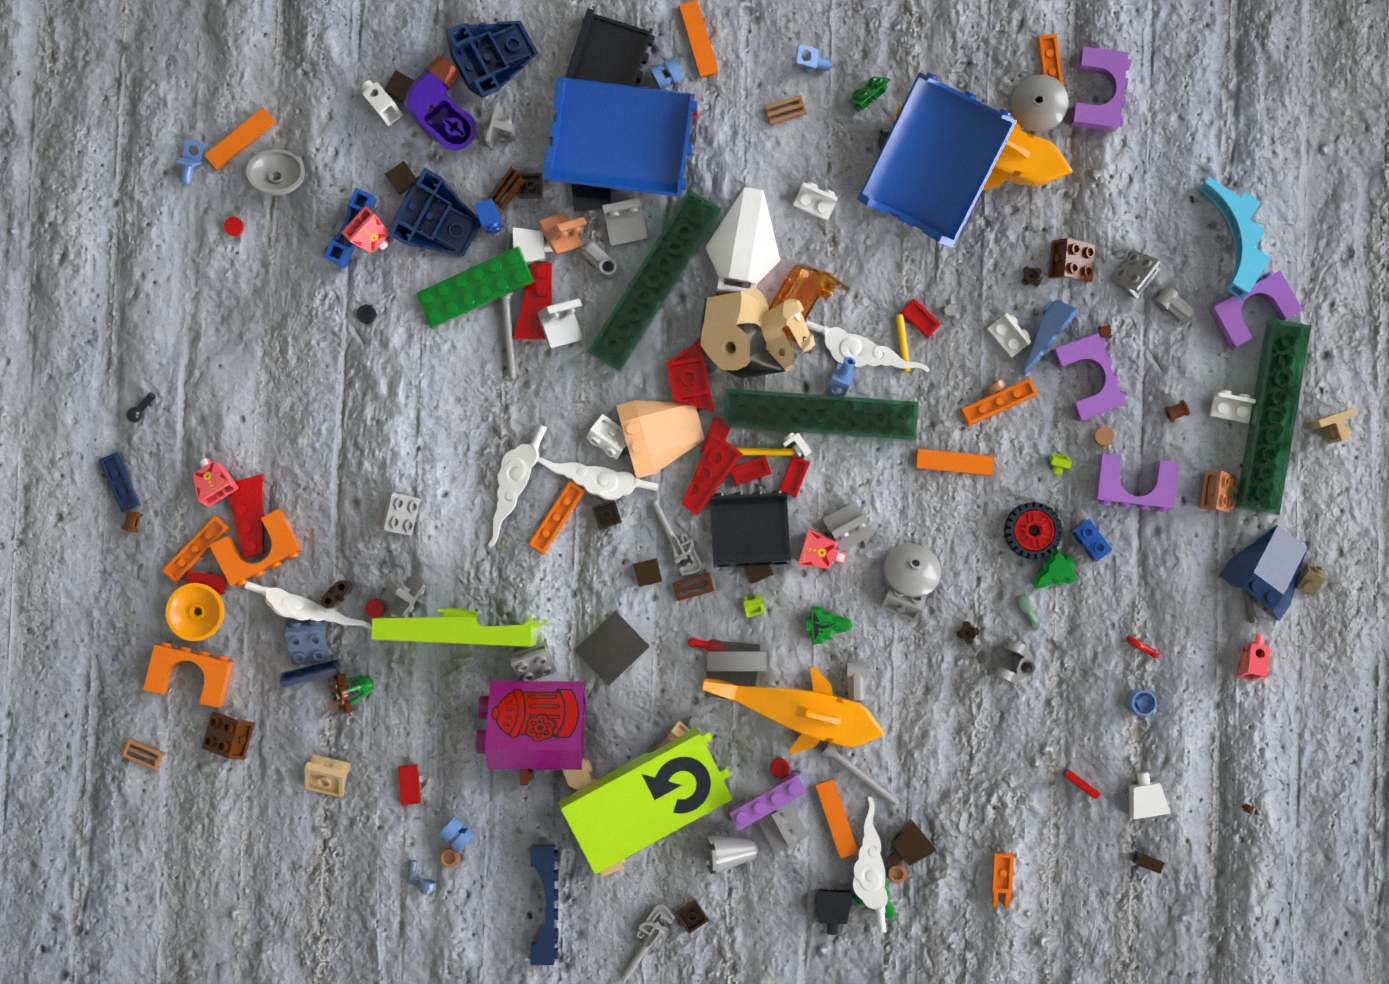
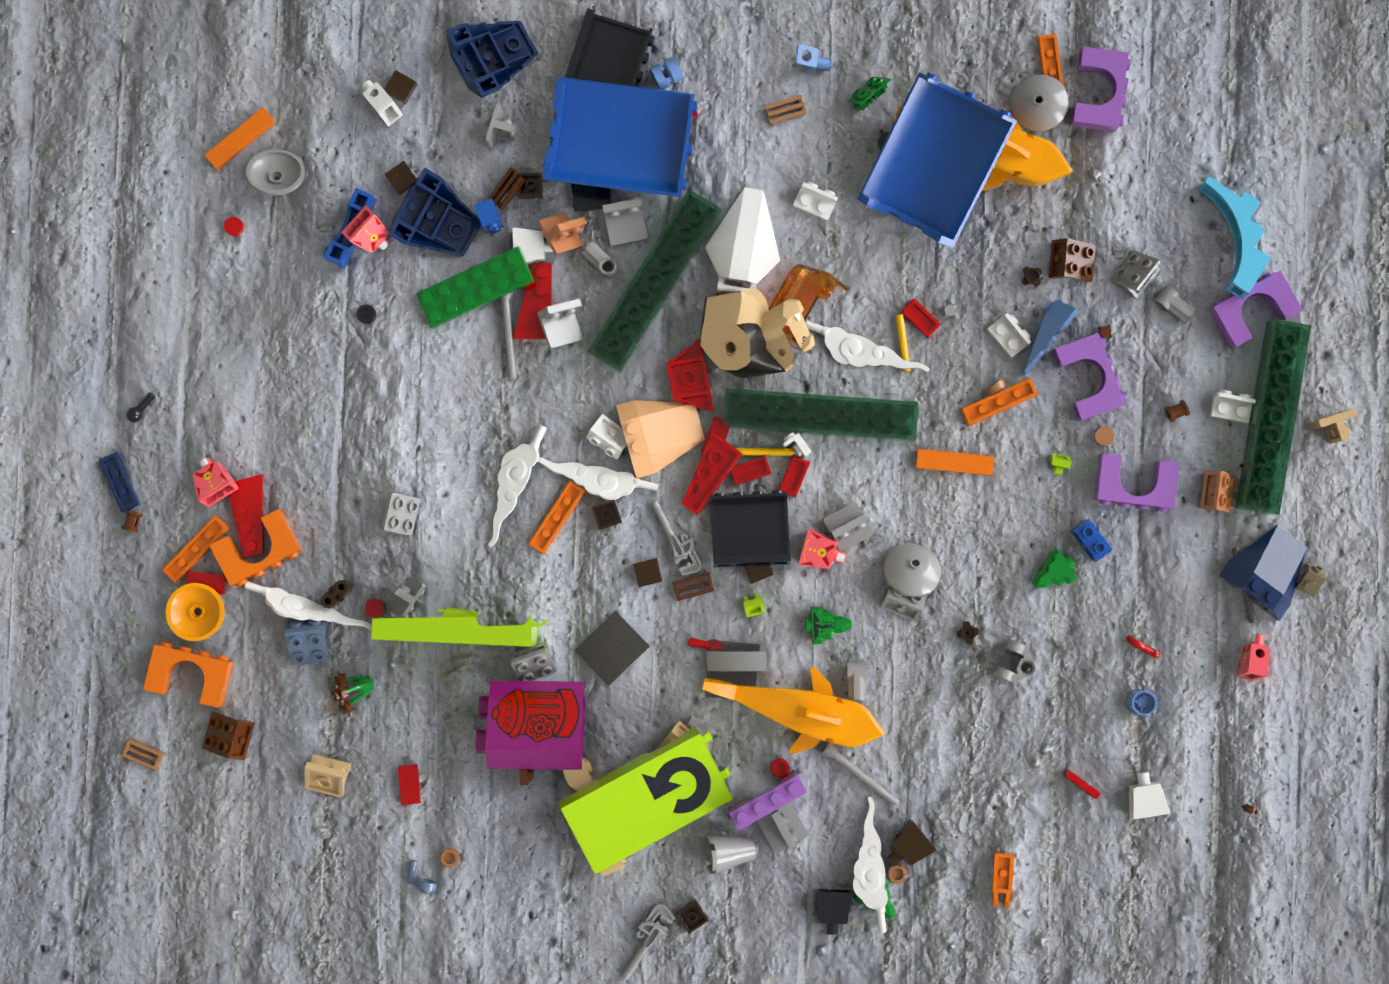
medium blue bracket [175,139,204,184] -> none
dark blue tile [279,660,339,688] -> none
dark purple piece [404,55,476,151] -> none
medium blue wheel [438,817,475,853] -> none
dark blue arch [530,845,559,965] -> none
orange tile [679,0,718,78] -> none
orange tile [815,779,859,859] -> none
medium blue bracket [826,357,856,400] -> none
wheel [1003,502,1063,559] -> none
sand green piece [1017,595,1040,629] -> none
dark brown piece [1132,851,1165,874] -> none

